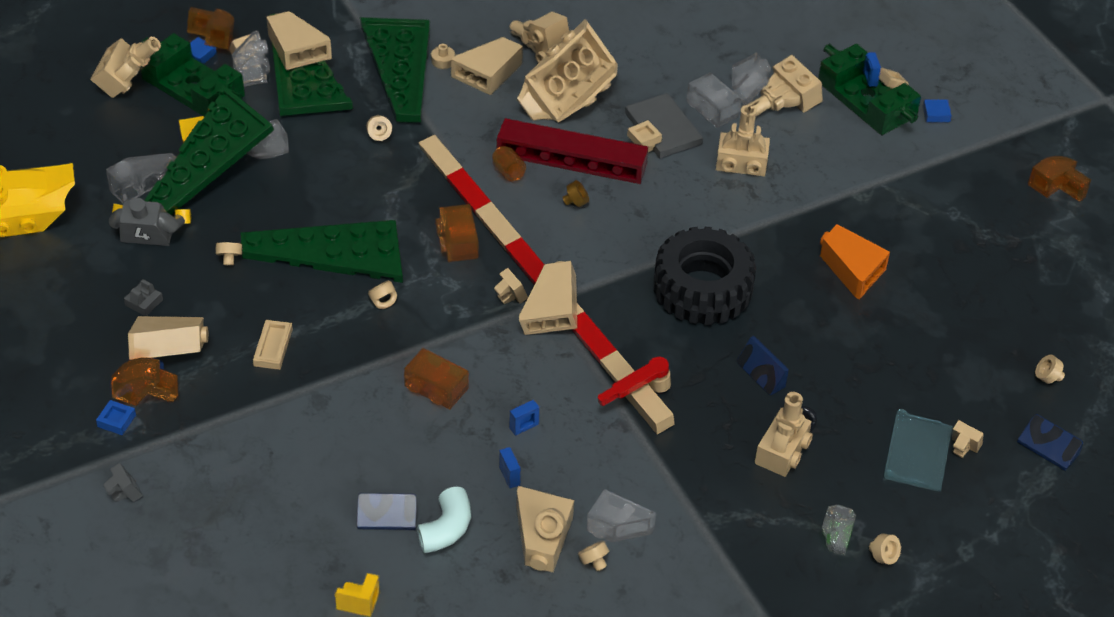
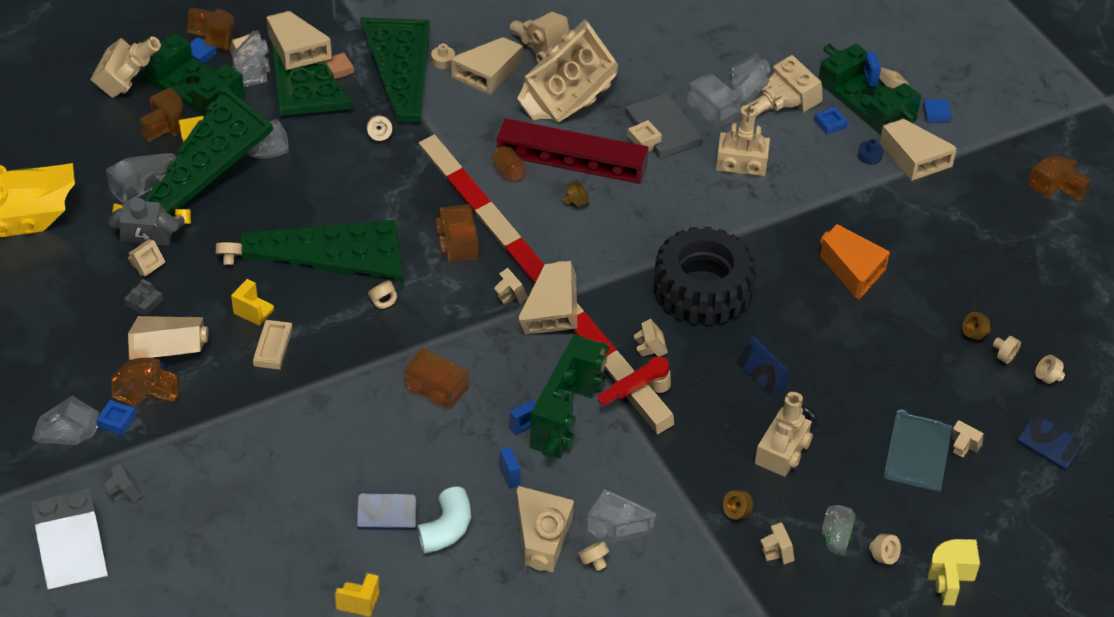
none -> slope [31,488,109,593]
none -> clear slope [32,396,99,445]
none -> tan tile [128,239,165,276]
none -> clear orange brick [140,87,185,142]
none -> yellow panel [231,279,274,326]
none -> nougat tile [325,53,354,79]
none -> dark green brick [530,334,609,459]
none -> tan tile [634,319,668,357]
none -> pearl gold tile [723,490,753,519]
none -> tan tile [761,522,795,564]
none -> blue tile [814,107,848,135]
none -> dark blue tile [857,139,883,165]
none -> tan slope [879,119,957,181]
none -> light yellow brick [927,539,980,605]
none -> pearl gold tile [962,312,991,340]
none -> tan tile [992,336,1021,364]

